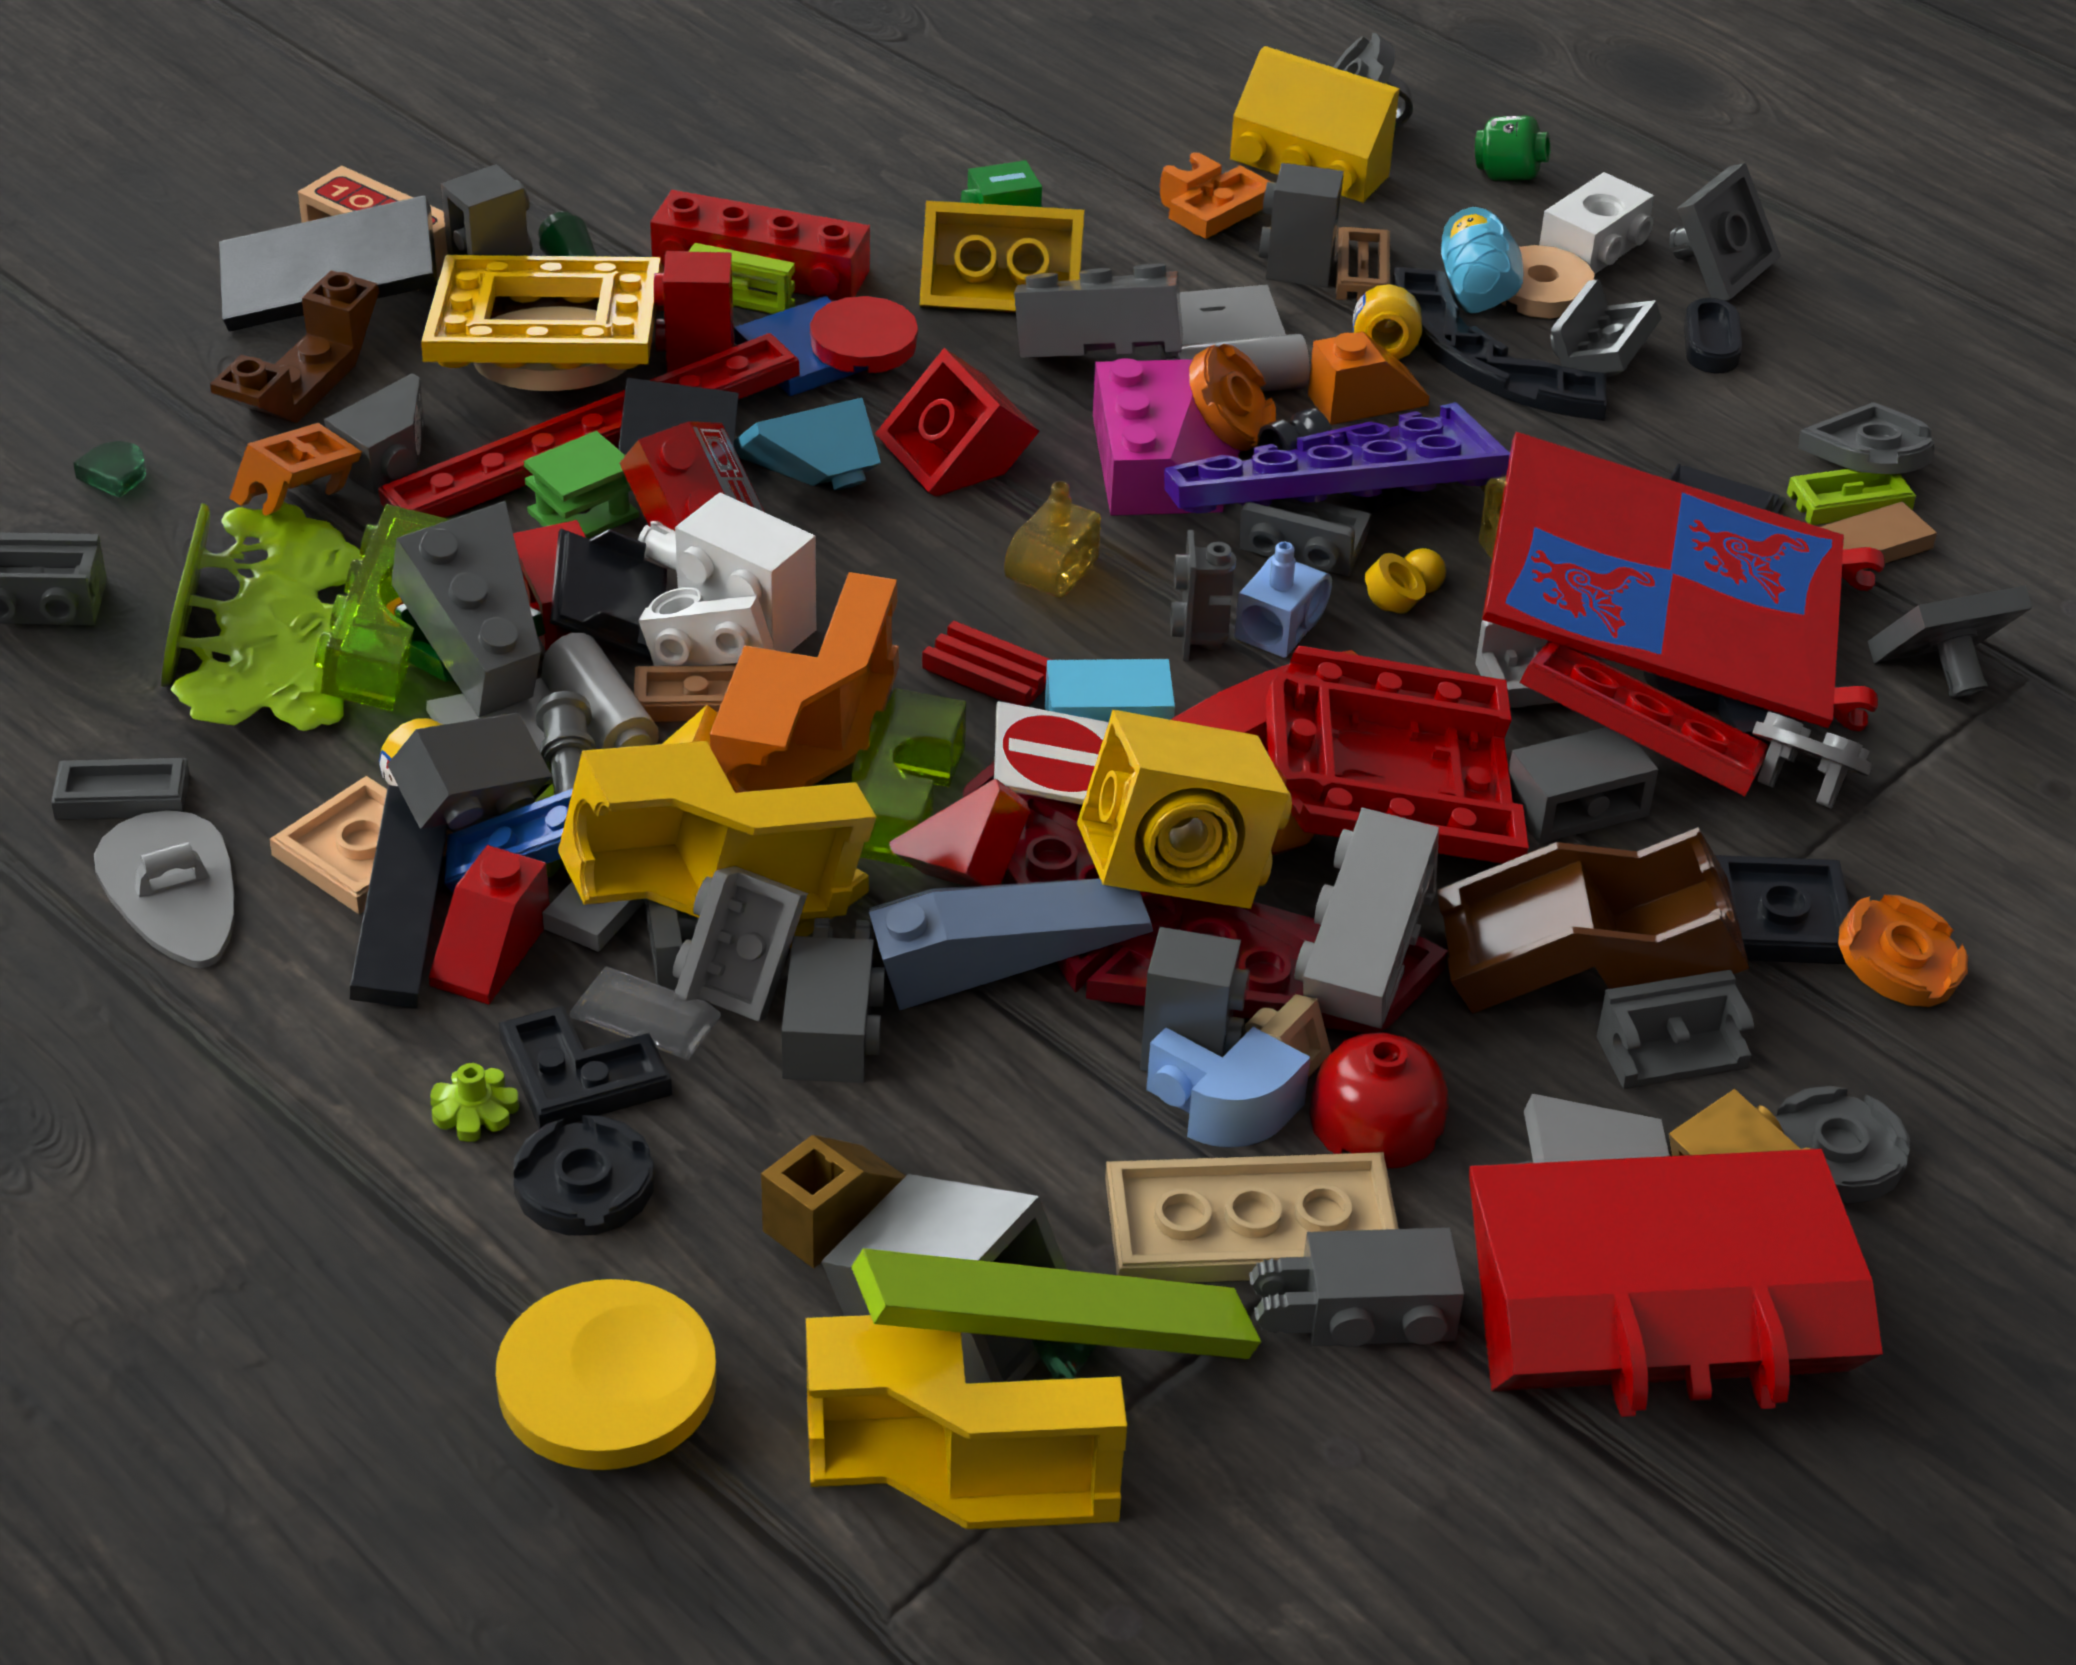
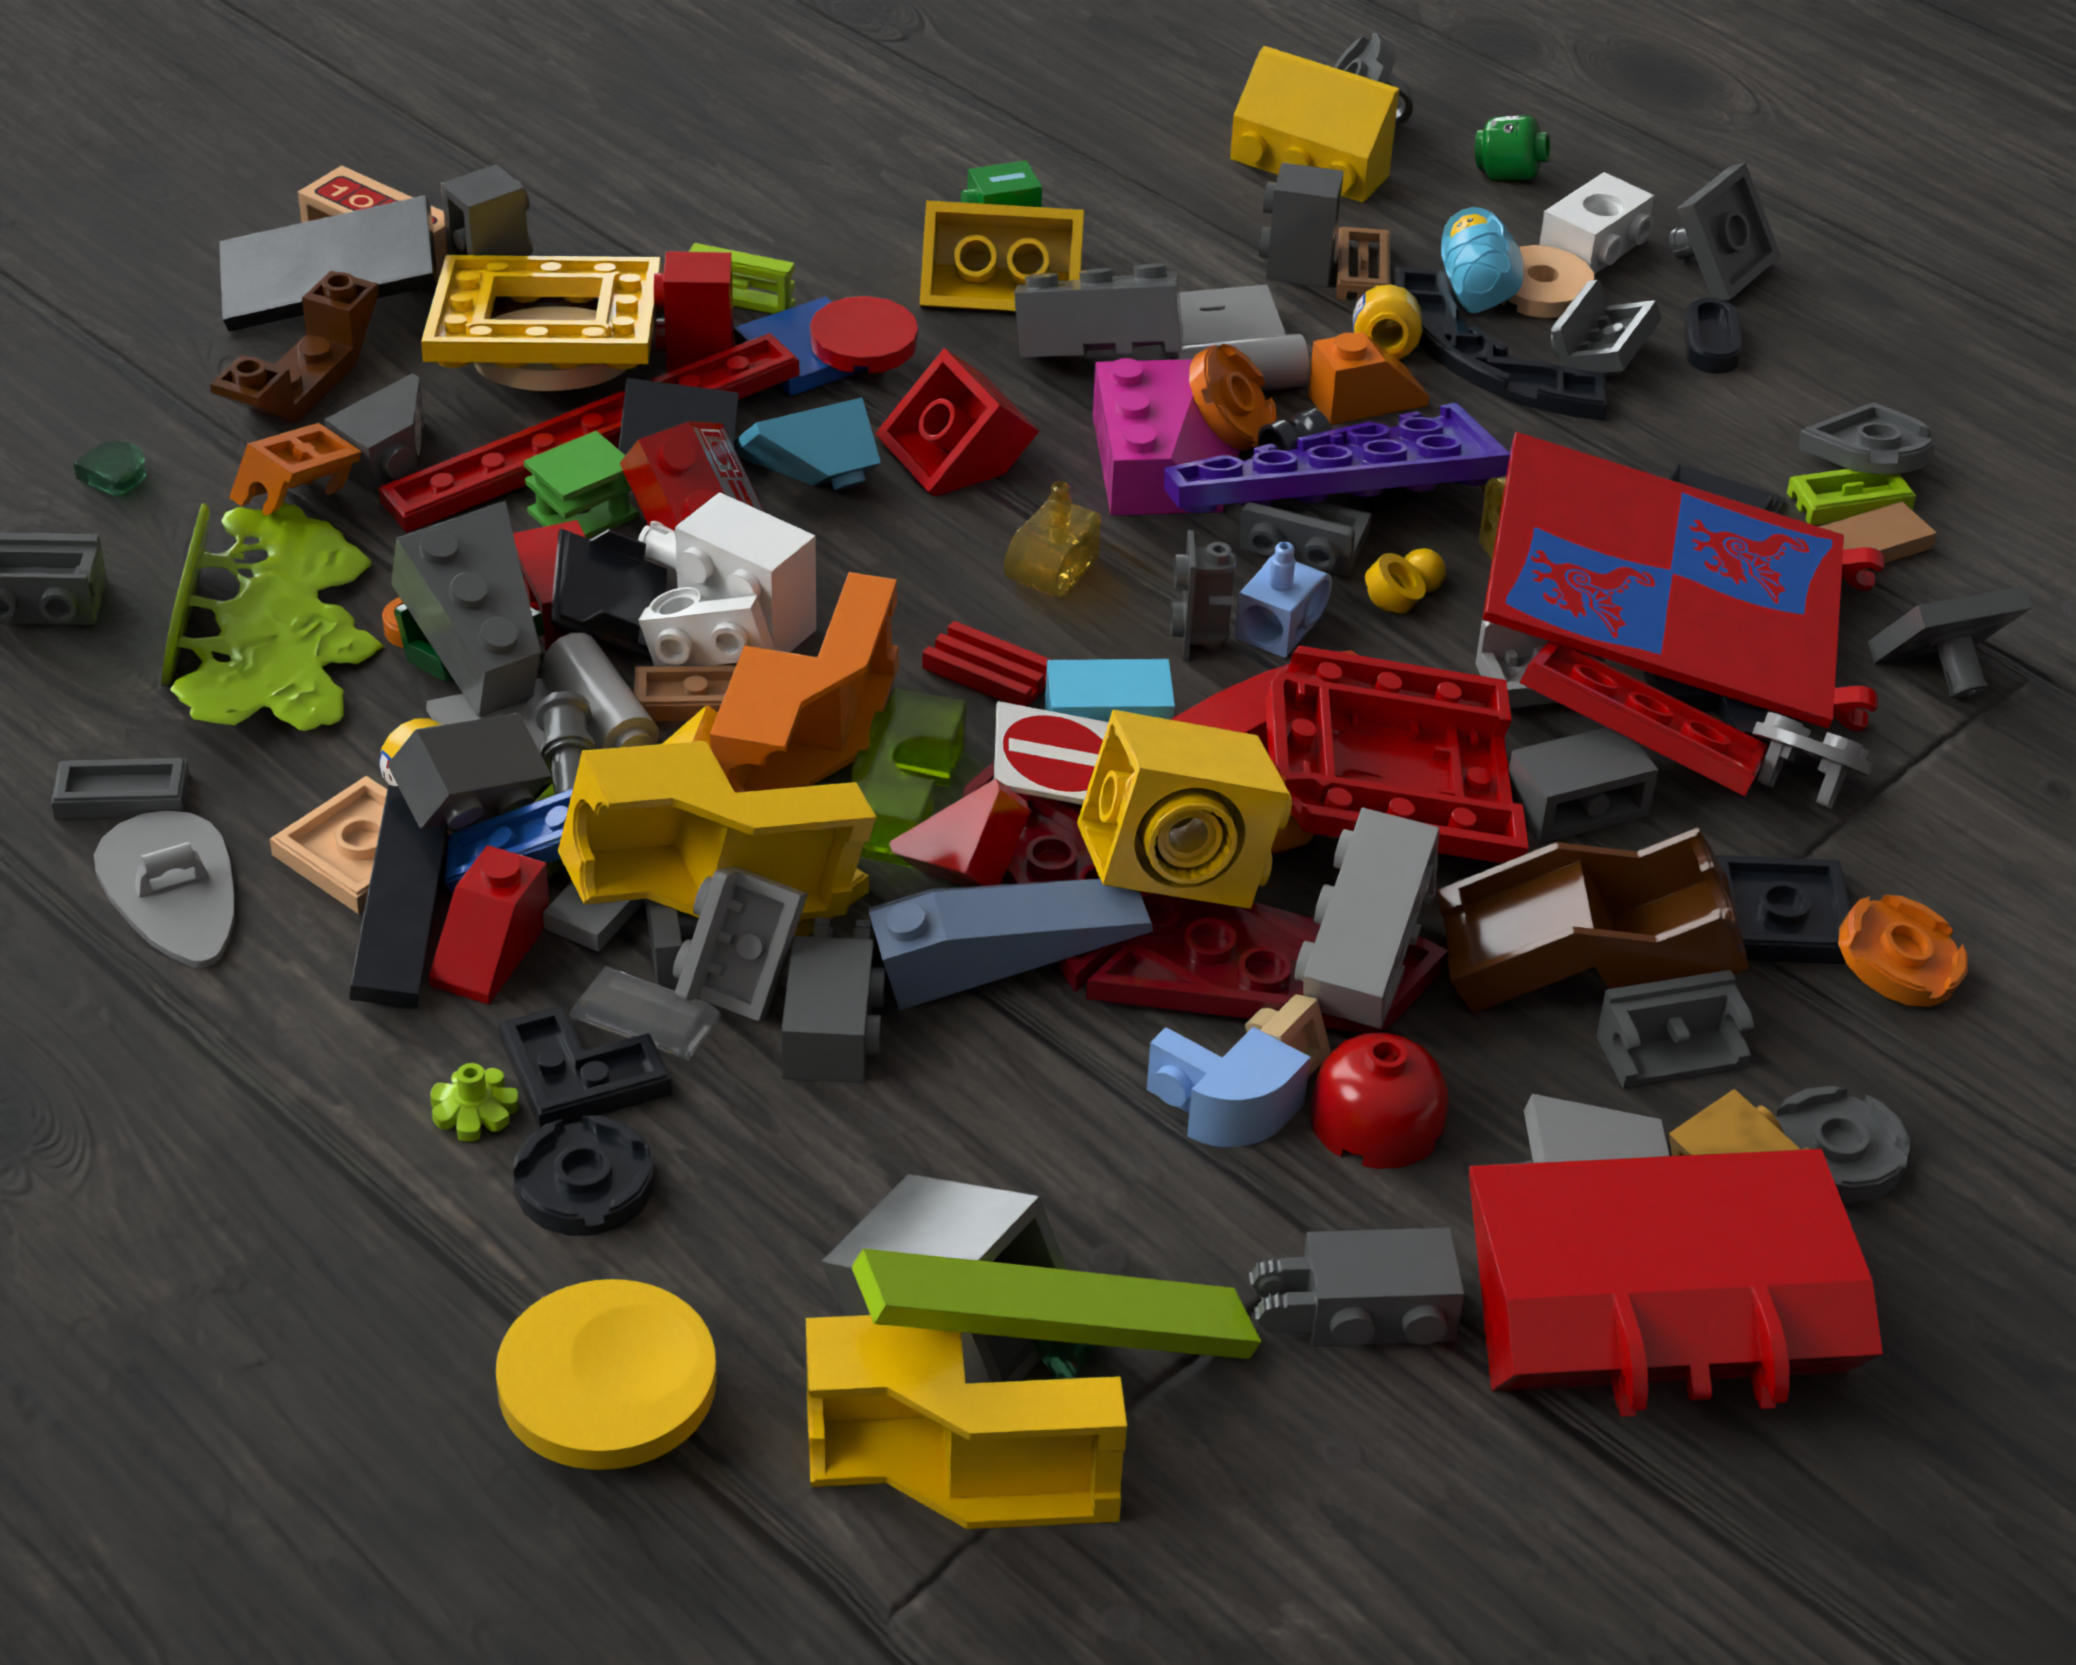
clear neon green arch [314,504,450,711] -> none
dark green cone [538,211,597,257] -> none
red brick [650,190,870,300] -> none
pearl gold slope [761,1135,906,1269] -> none
tan tile [1105,1152,1399,1283] -> none
dark grey brick [1140,927,1250,1071] -> none
orange plate [1160,152,1270,239] -> none

